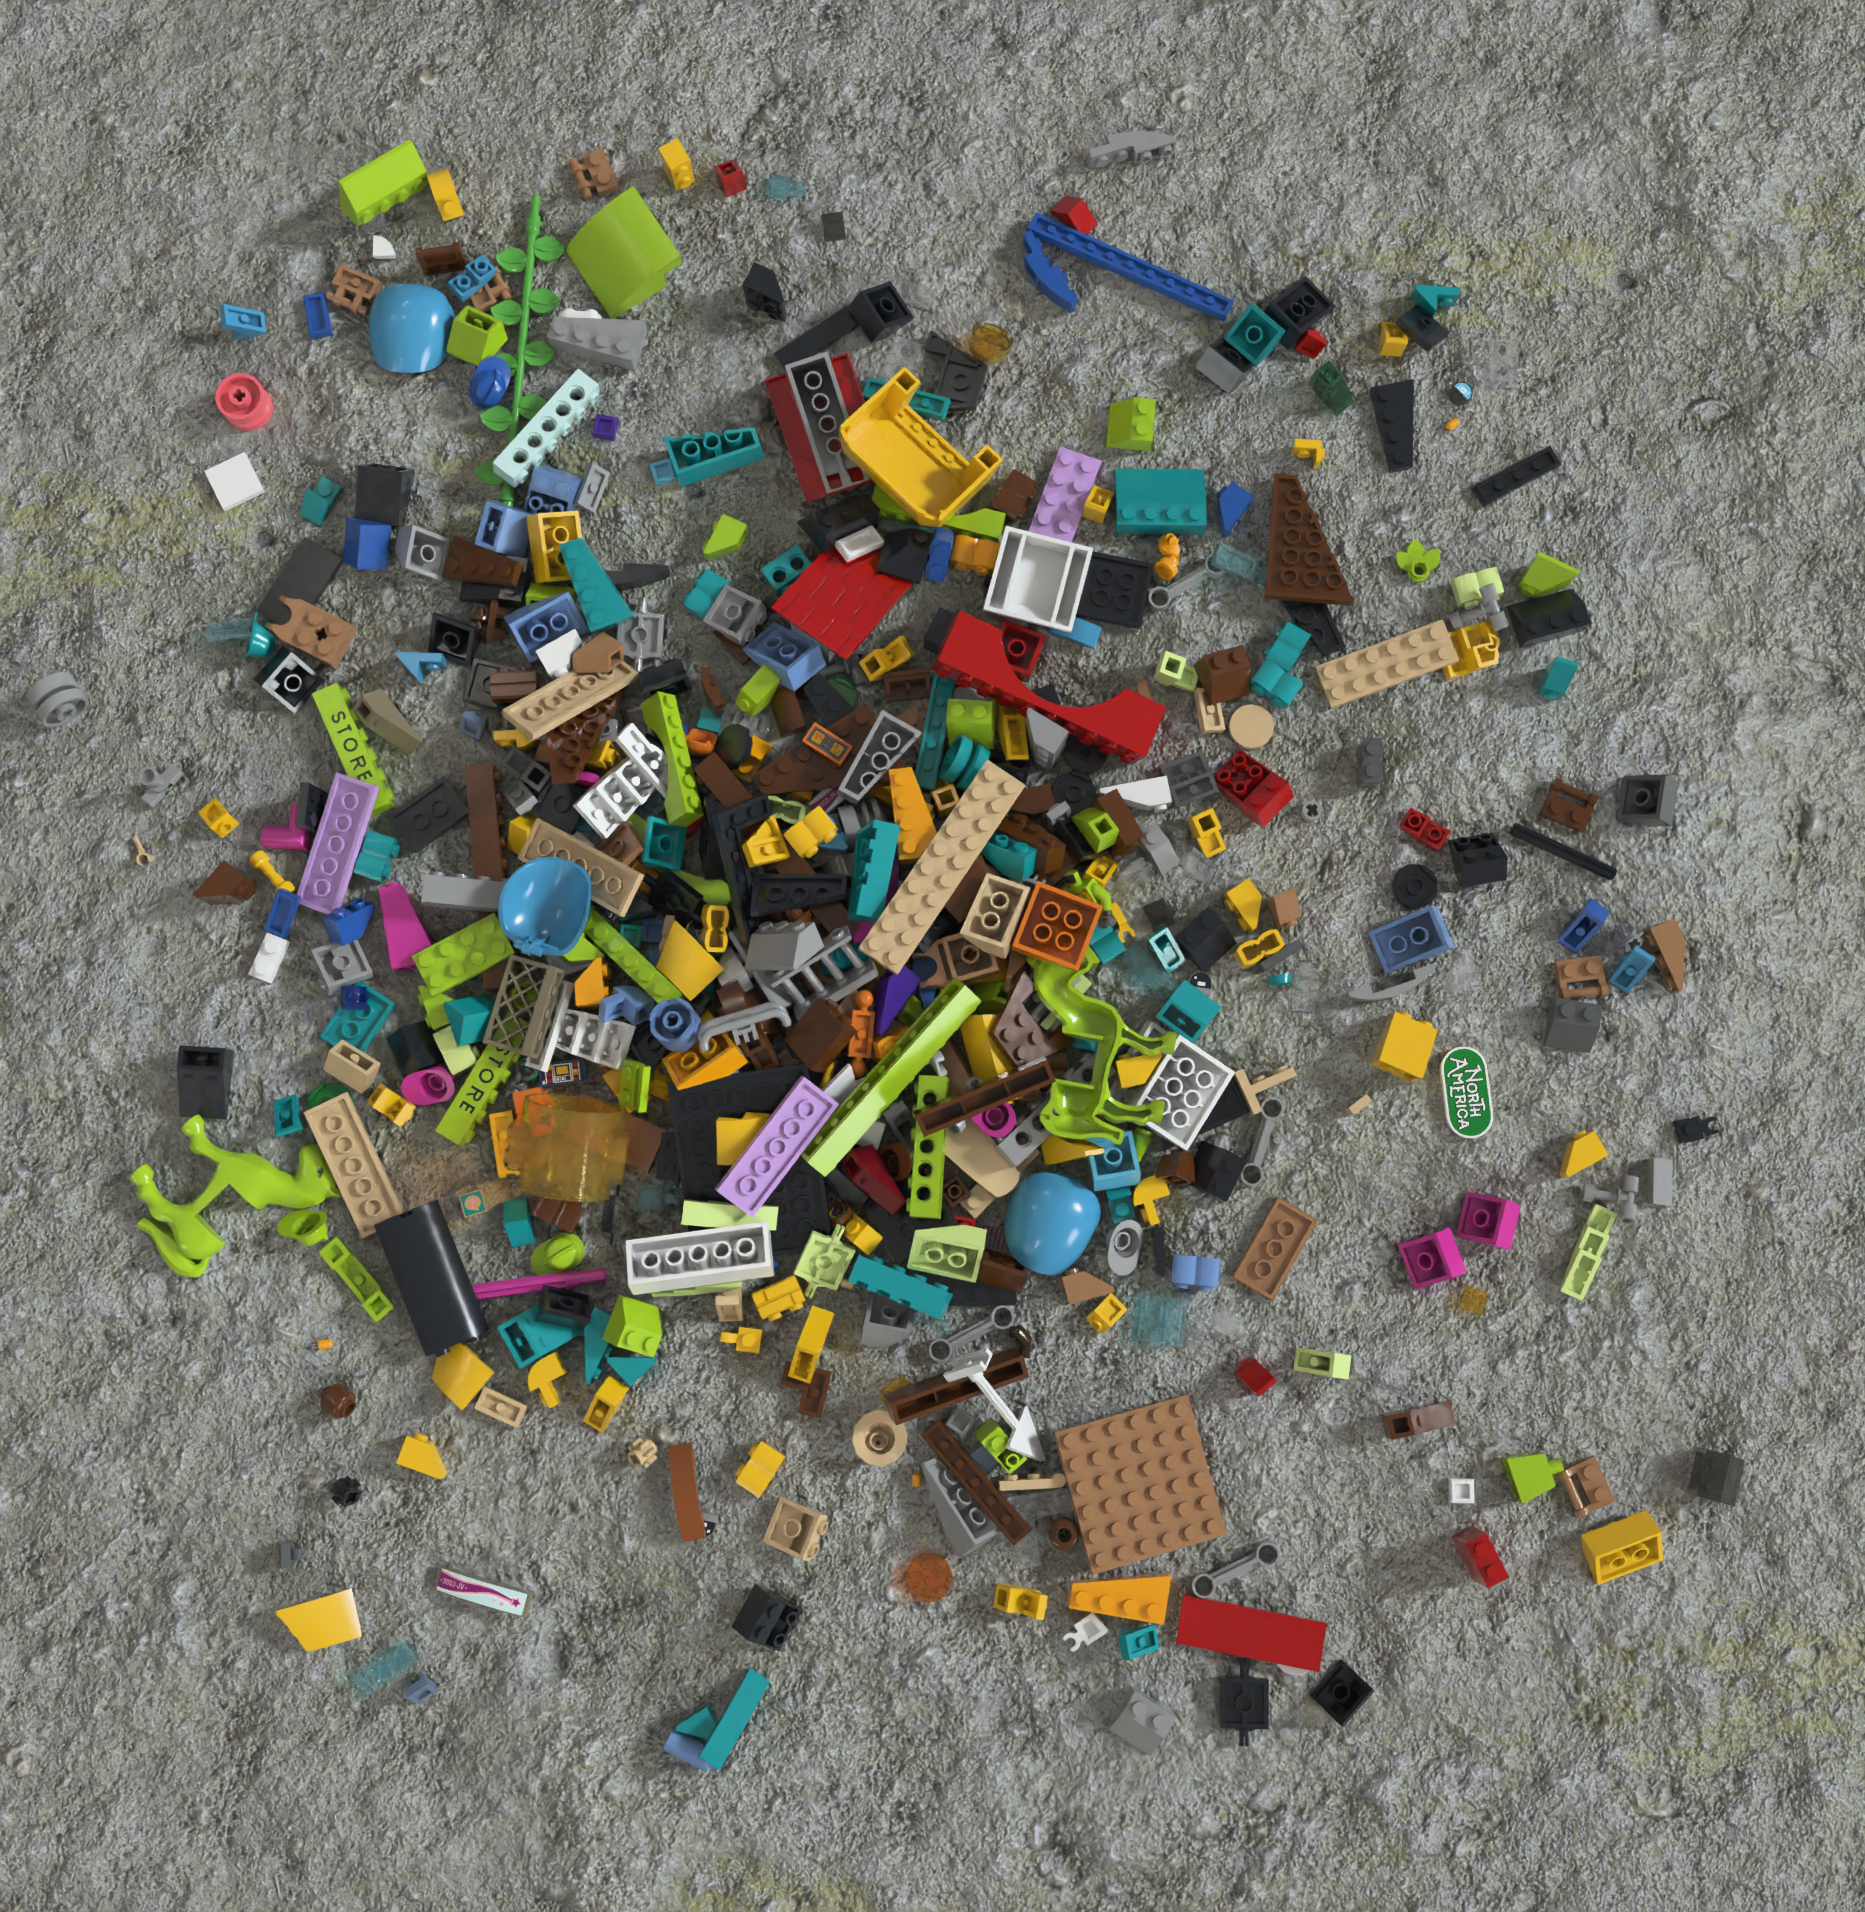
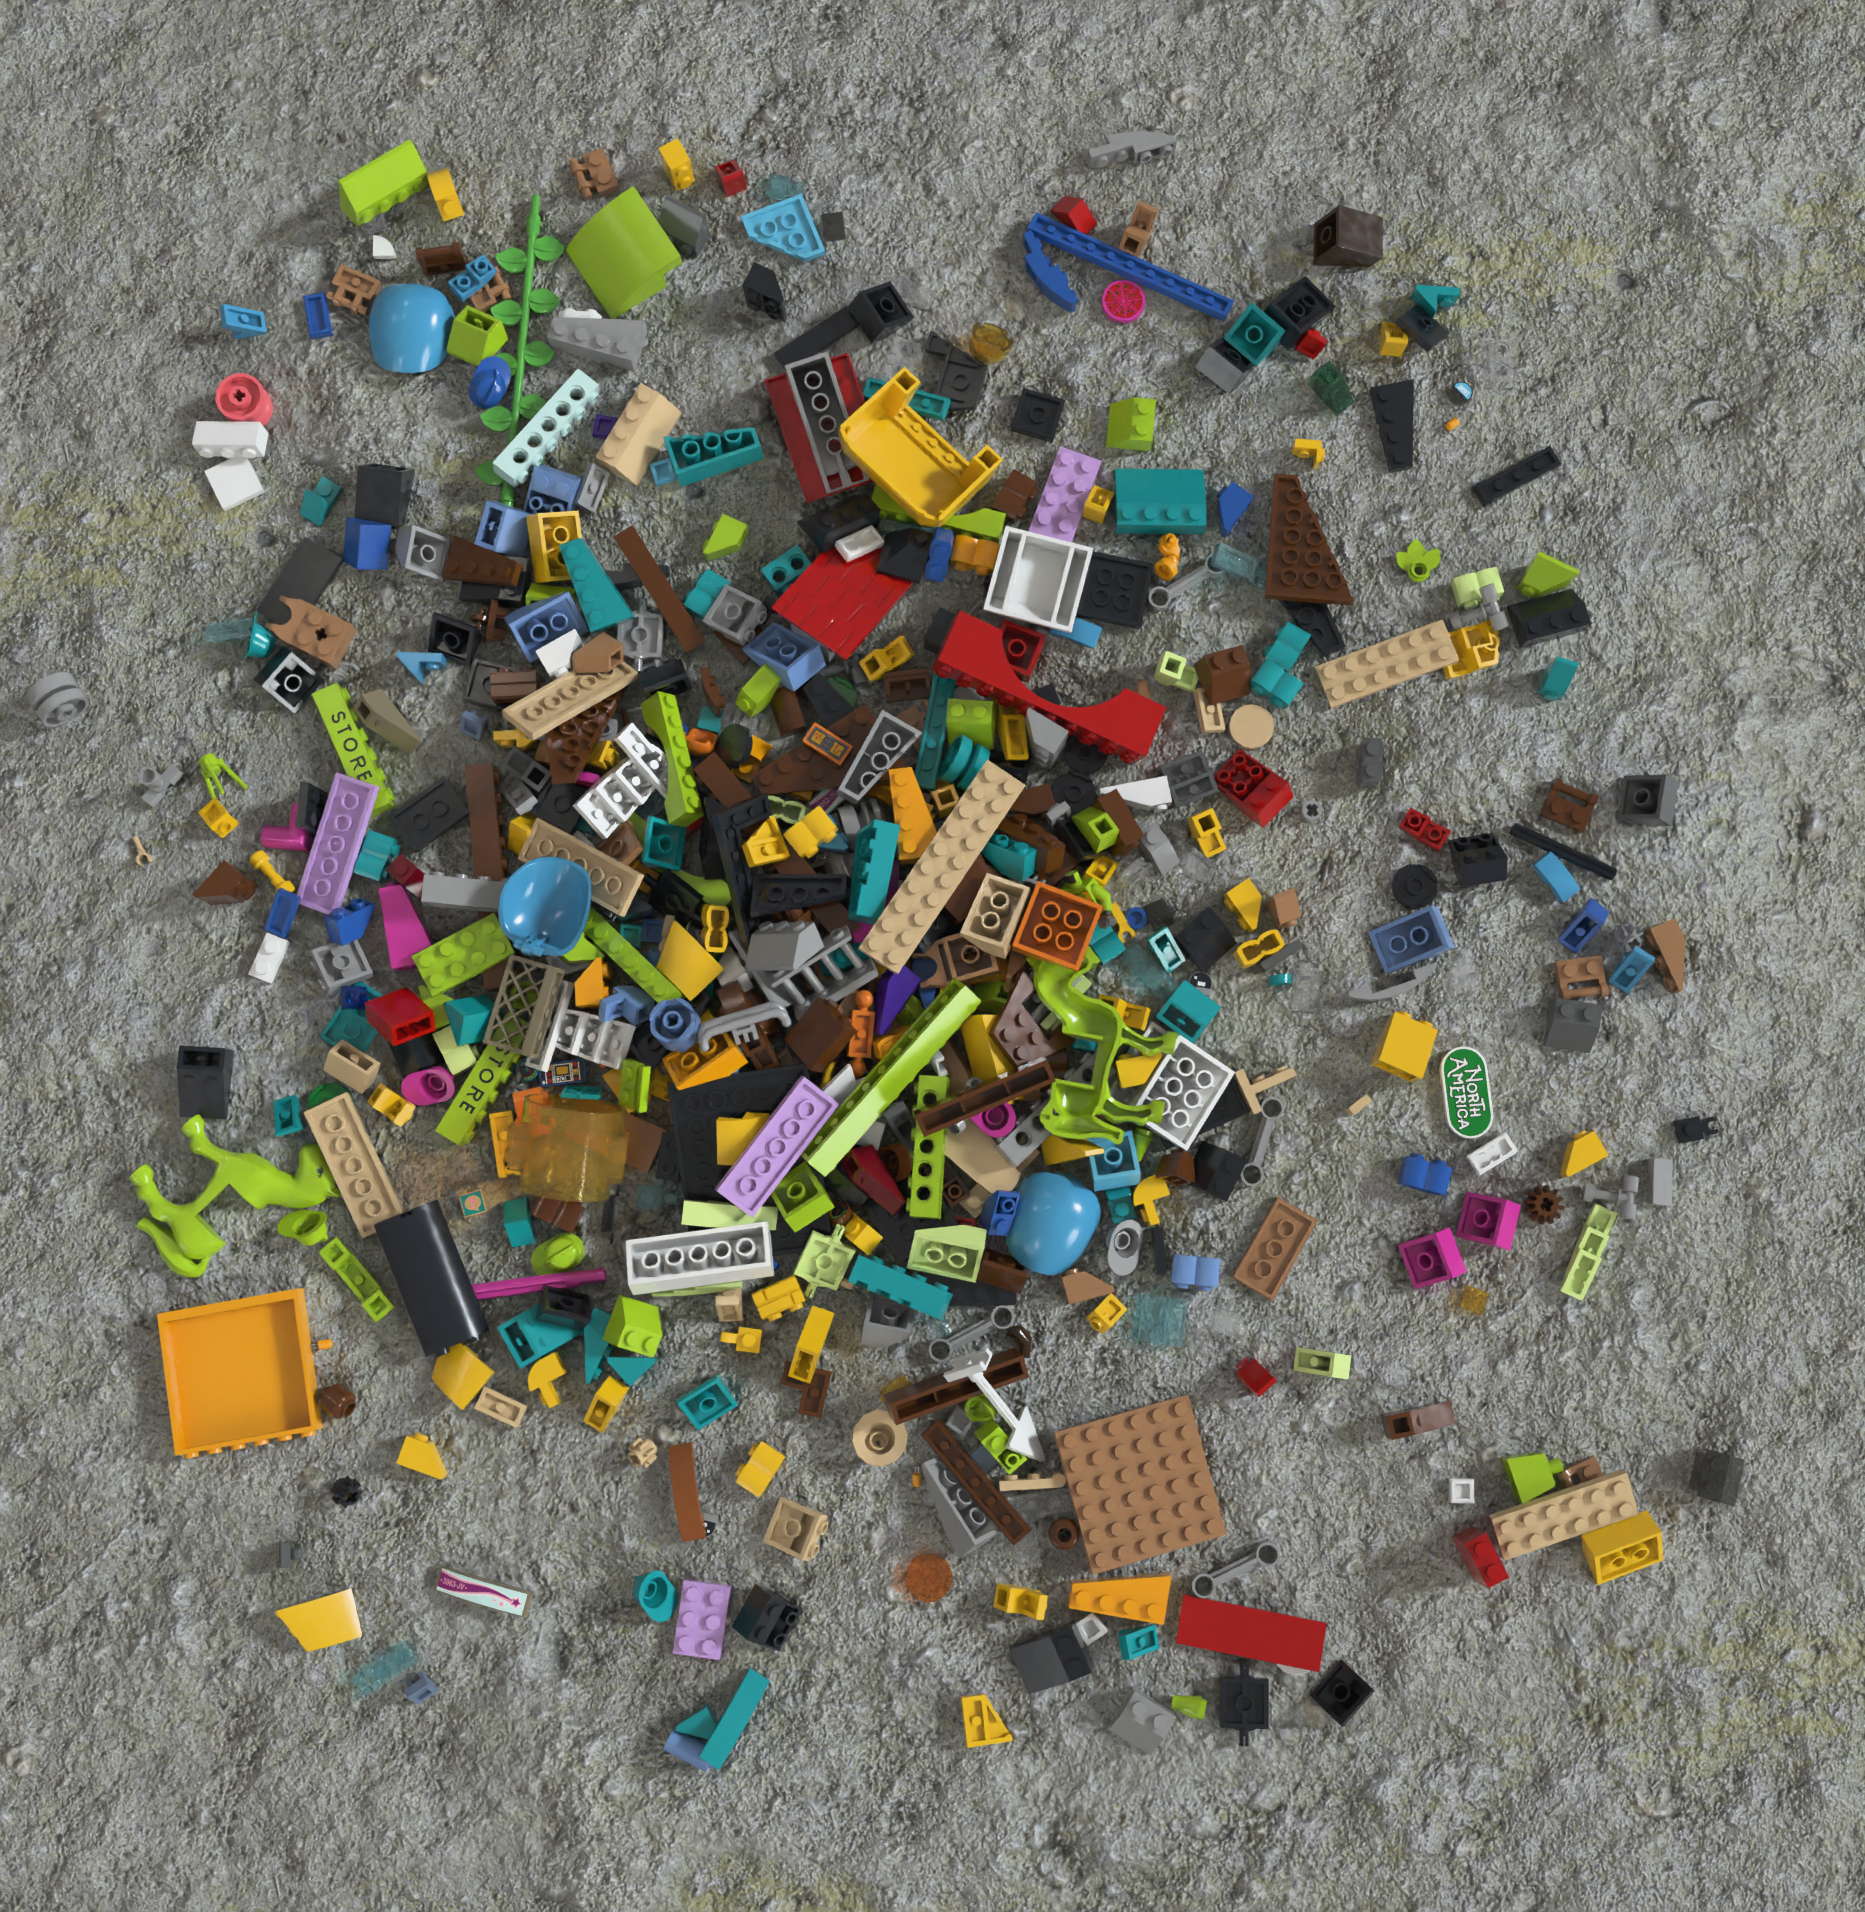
none -> light orange panel [157,1288,323,1459]
none -> white brick [192,421,268,458]
none -> lime plant [198,753,247,799]
none -> red brick [365,987,436,1046]
none -> dark red slope [385,853,425,900]
none -> teal window [561,1085,604,1100]
none -> tan slope [596,383,682,487]
none -> reddish brown tile [614,525,706,653]
none -> teal piece [633,1570,678,1622]
none -> dark grey slope [658,195,710,257]
none -> lavender plate [673,1579,732,1660]
none -> teal slope [676,1374,738,1430]
none -> medium azure plate [741,194,826,262]
none -> lime slope [771,1161,835,1233]
none -> yellow wing [960,1693,1013,1748]
none -> lime piece [964,1394,998,1422]
none -> blue slope [979,1190,1020,1236]
none -> black slope [1009,1620,1094,1694]
none -> black plate [1011,388,1065,443]
none -> yellow brick [1098,994,1151,1031]
none -> tile [1102,280,1145,324]
none -> medium nougat brick [1118,200,1159,258]
none -> blue tile [1125,907,1147,931]
none -> lime cone [1171,1694,1207,1720]
none -> dark brown slope [1313,205,1384,267]
none -> blue brick [1397,1153,1452,1196]
none -> white plate [1465,1132,1519,1176]
none -> tan plate [1489,1469,1639,1561]
none -> reddish brown gear [1523,1185,1565,1225]
none -> dark azure slope [1532,851,1580,903]

